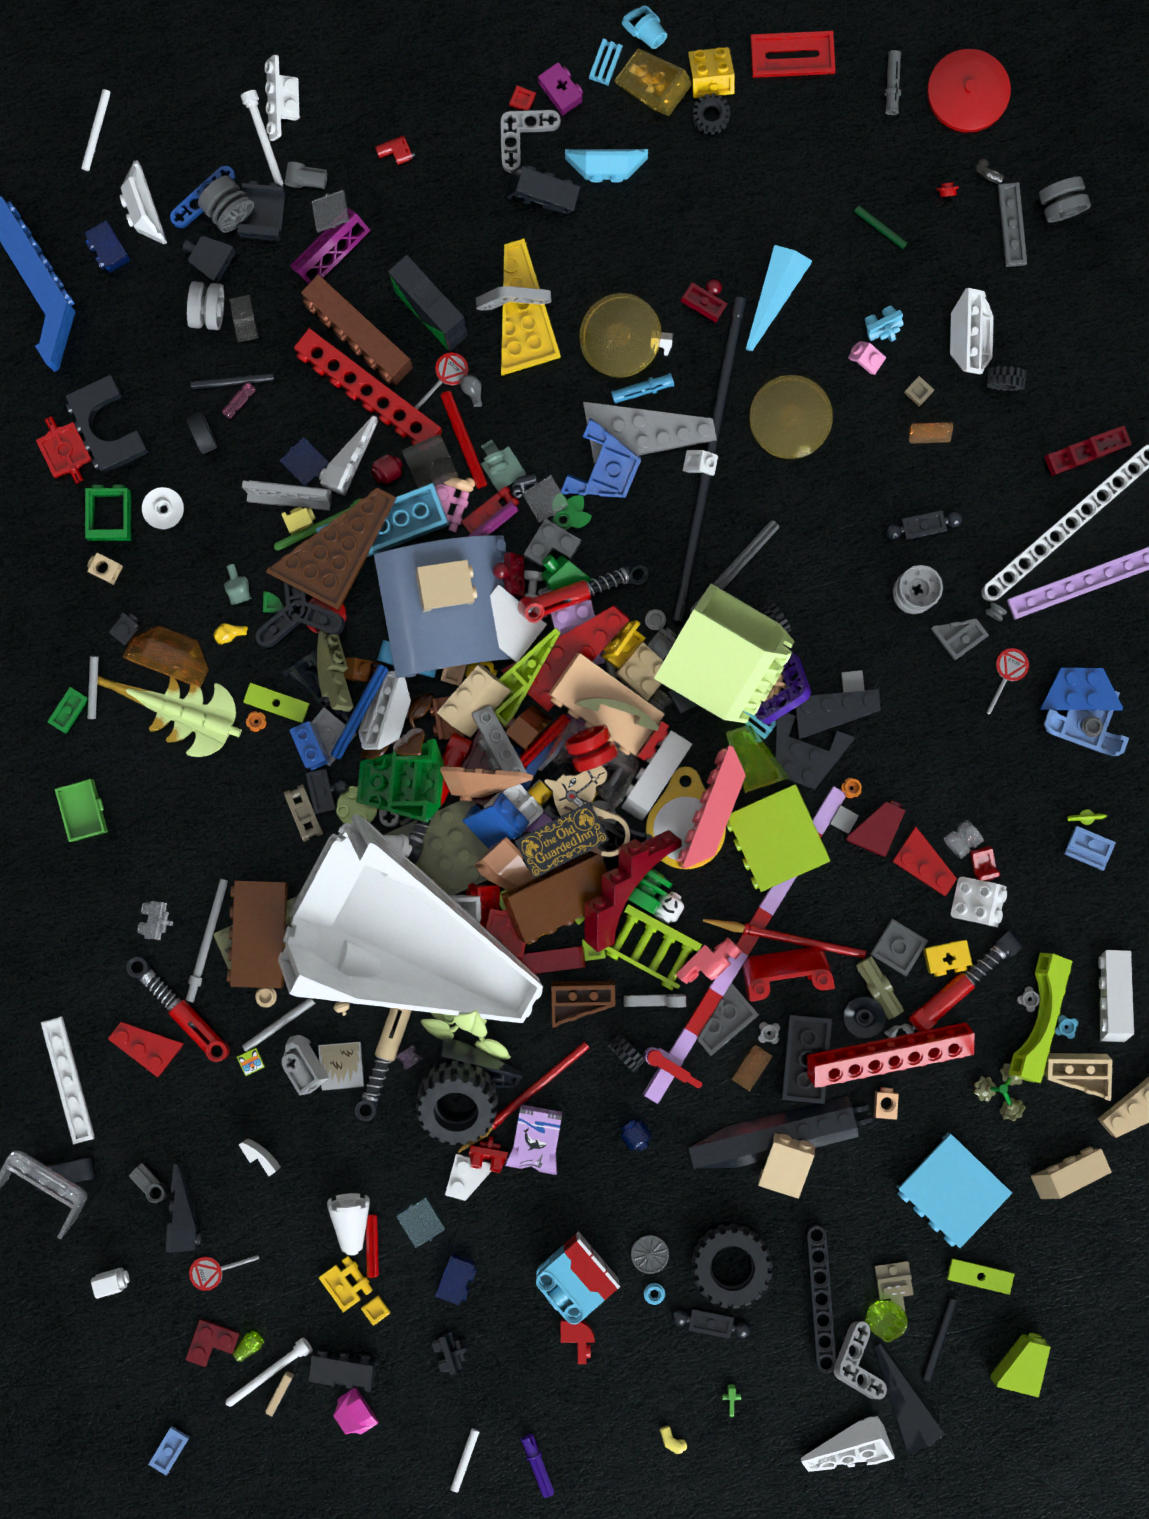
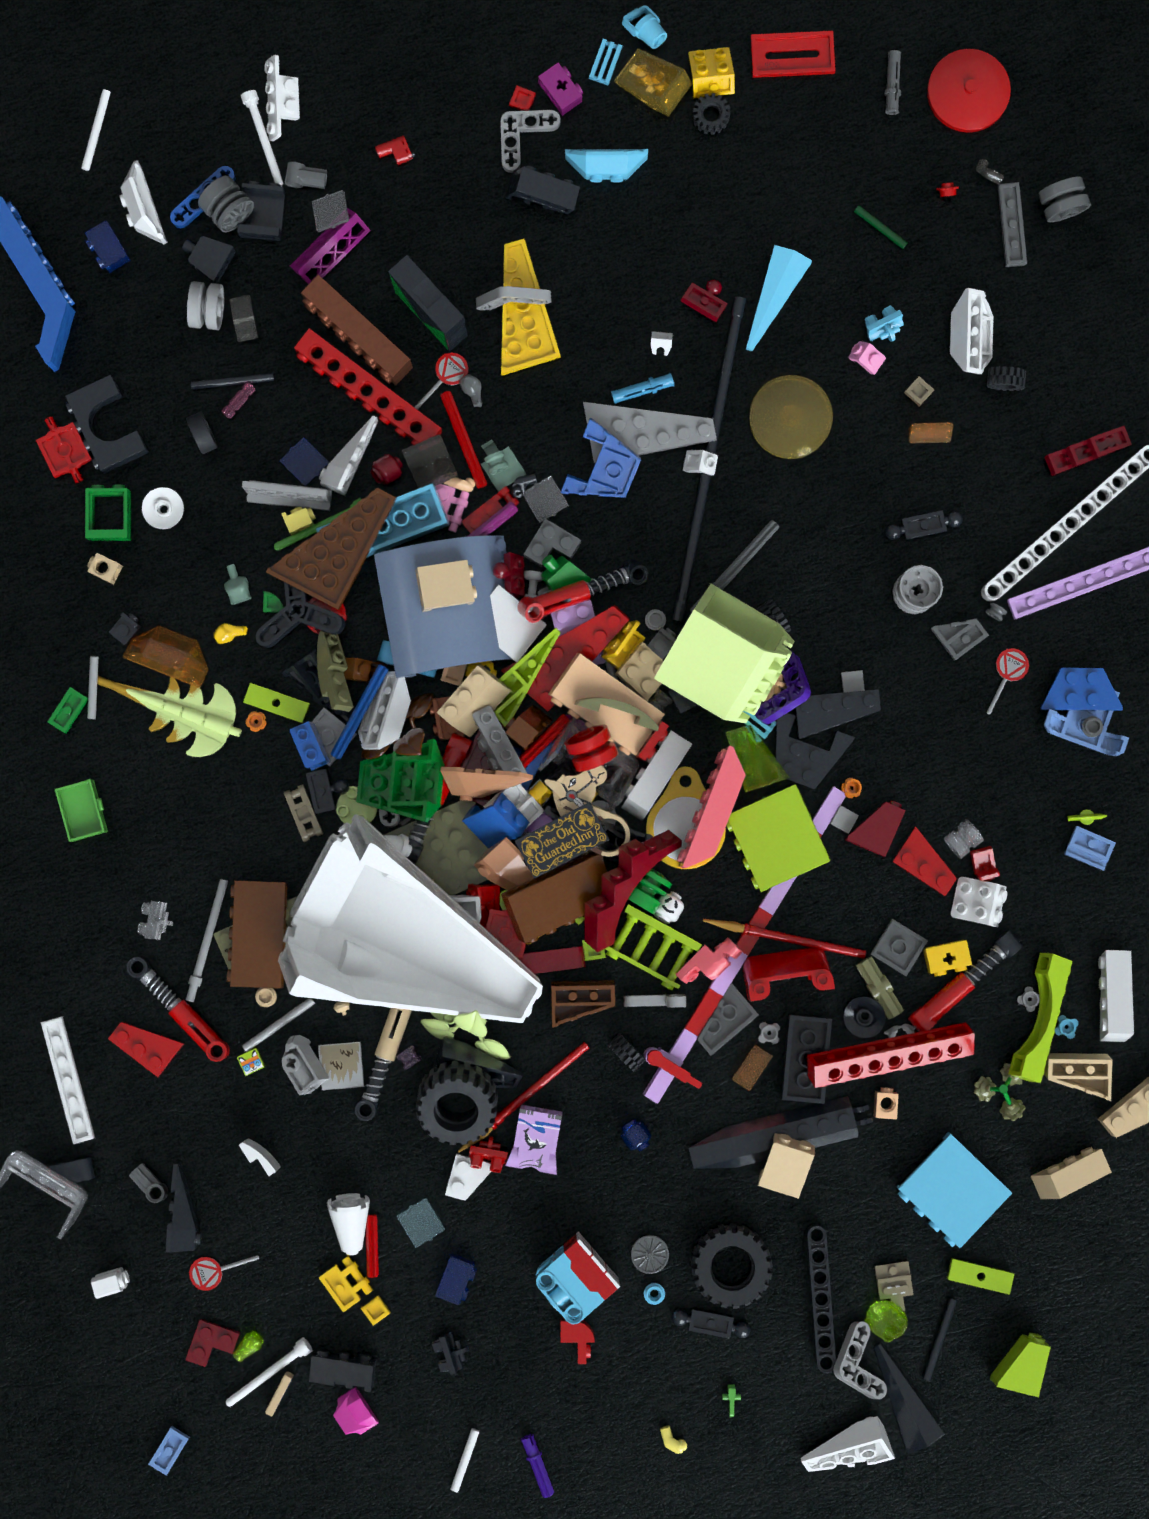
green plate [552,494,592,530] -> none
clear yellow dish [579,293,661,377] -> none

